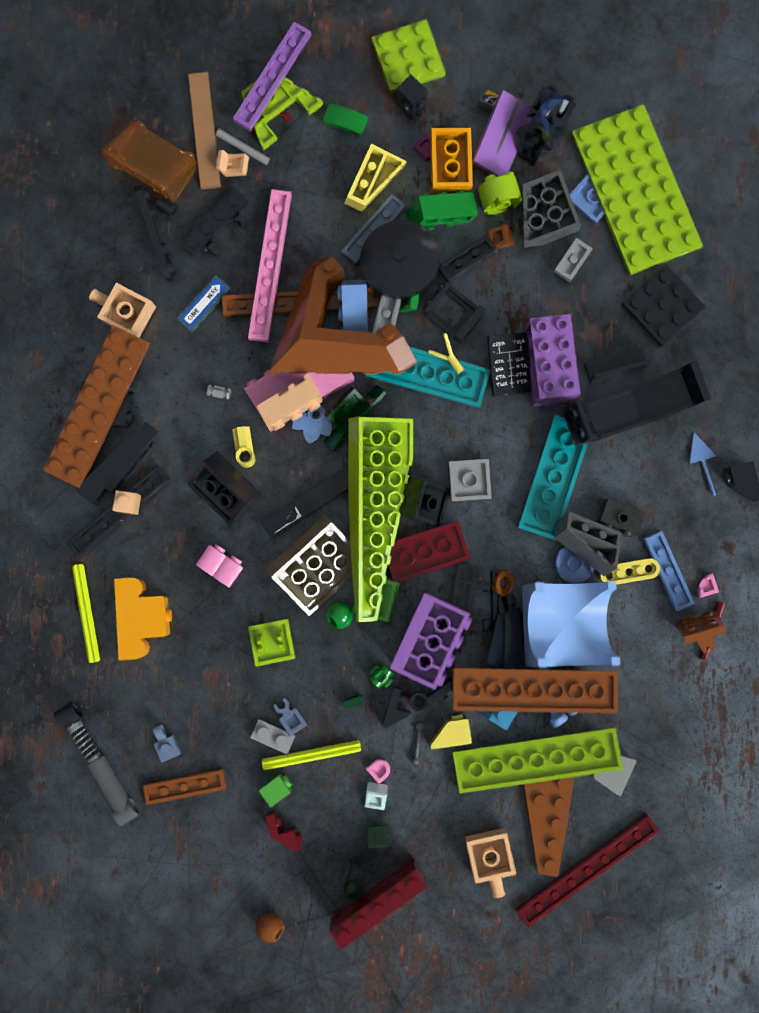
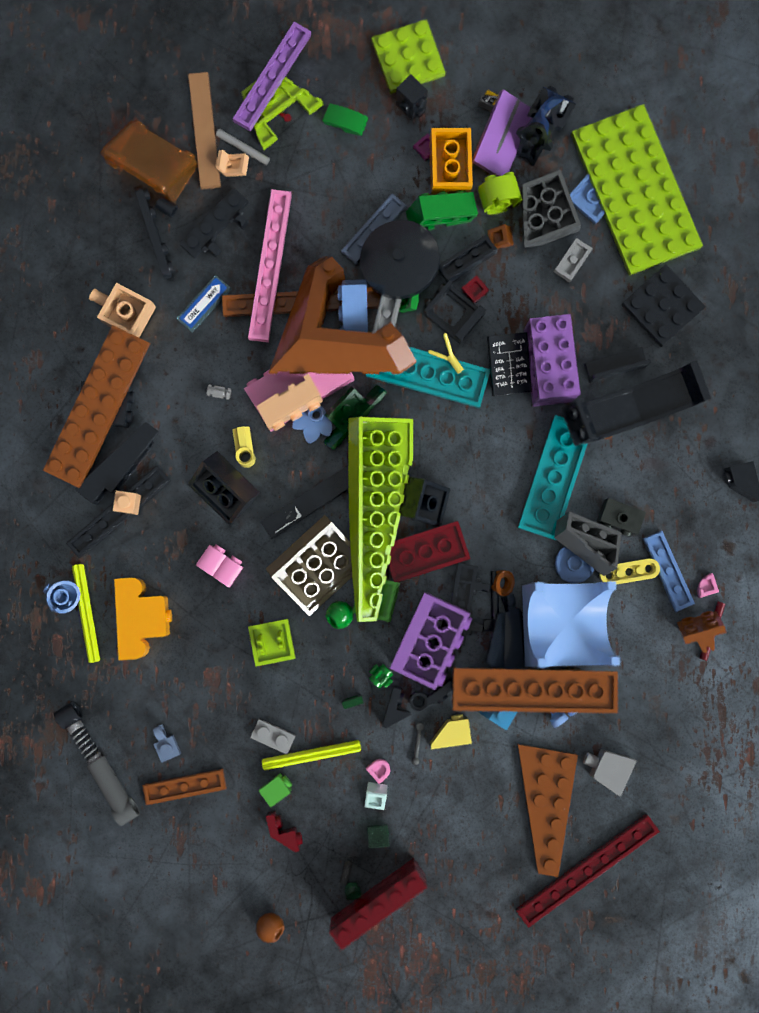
sand blue plate [273,698,307,737] -> none
light yellow wedge [345,144,407,212] -> none
light grey plate [449,459,492,502] -> none
lime plate [453,727,623,793] -> none
light nougat brick [465,828,516,898] -> none
medium blue piece [689,432,716,496] -> none
none -> medium blue helmet [43,581,81,613]
none -> dark red plate [461,275,489,304]

